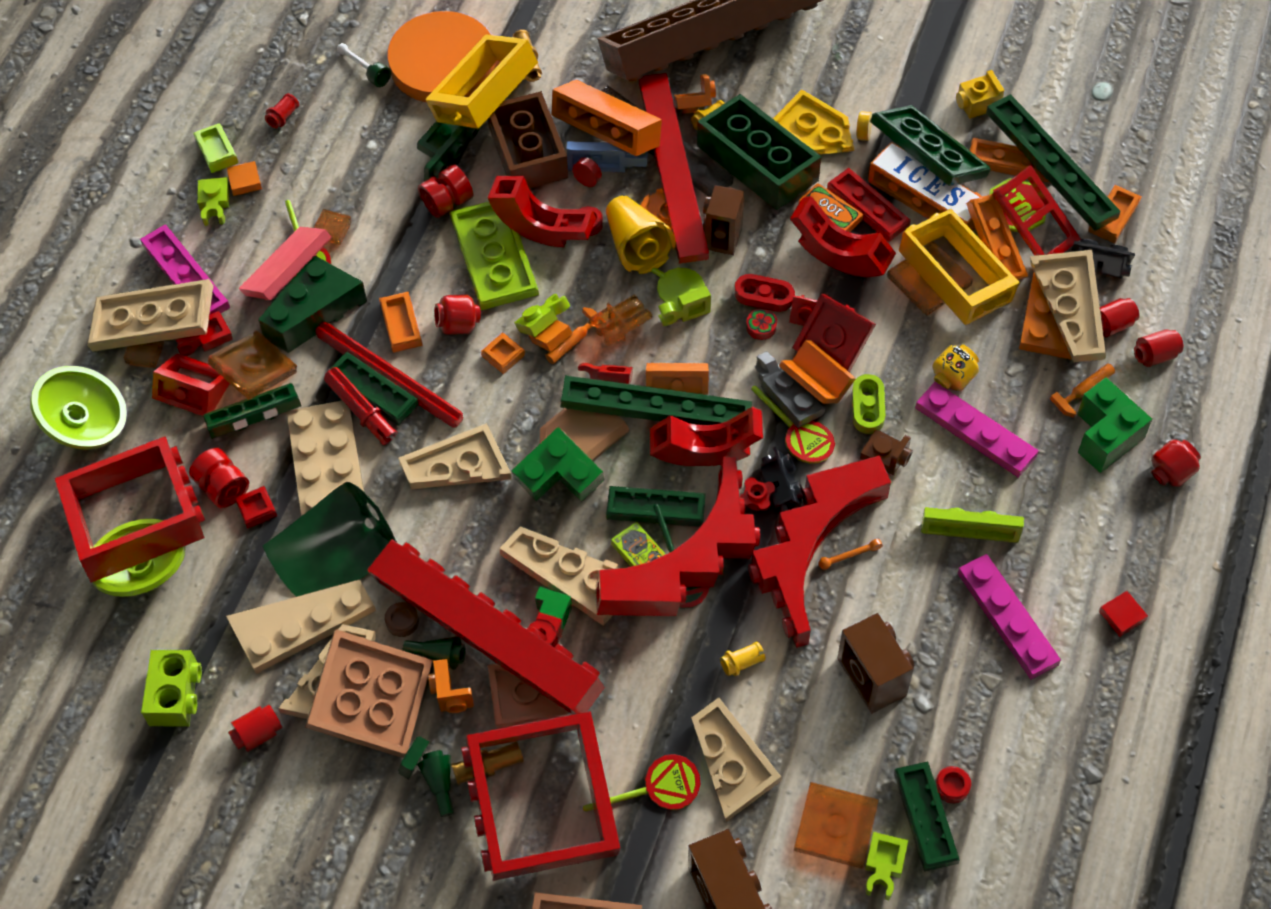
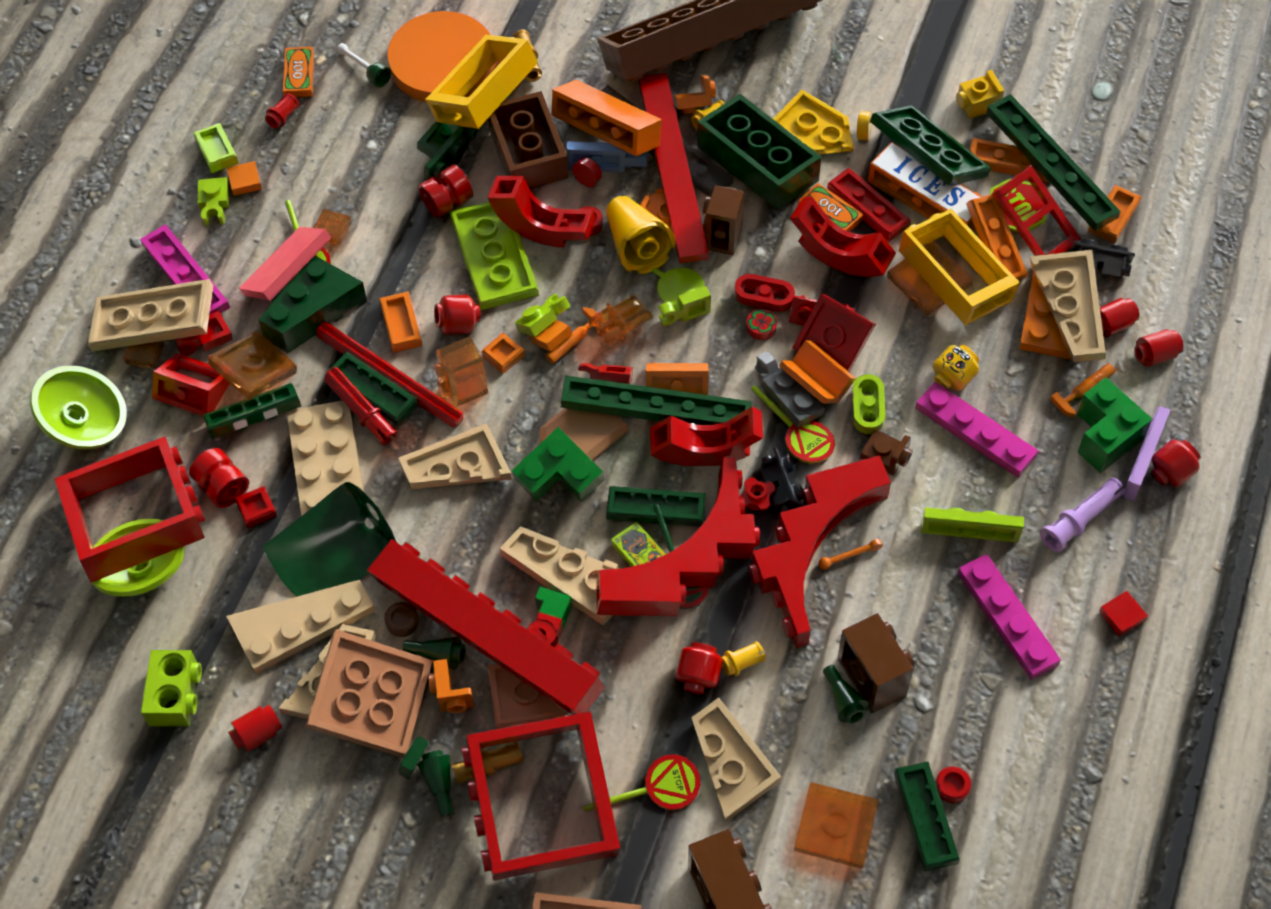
lime plate [865,832,908,901] -> none
none -> orange tile [283,47,314,97]
none -> clear orange brick [434,336,488,407]
none -> red head [675,642,723,695]
none -> dark green cone [823,665,869,723]
none -> lavender pin [1040,477,1125,552]
none -> lavender tile [1123,406,1170,501]

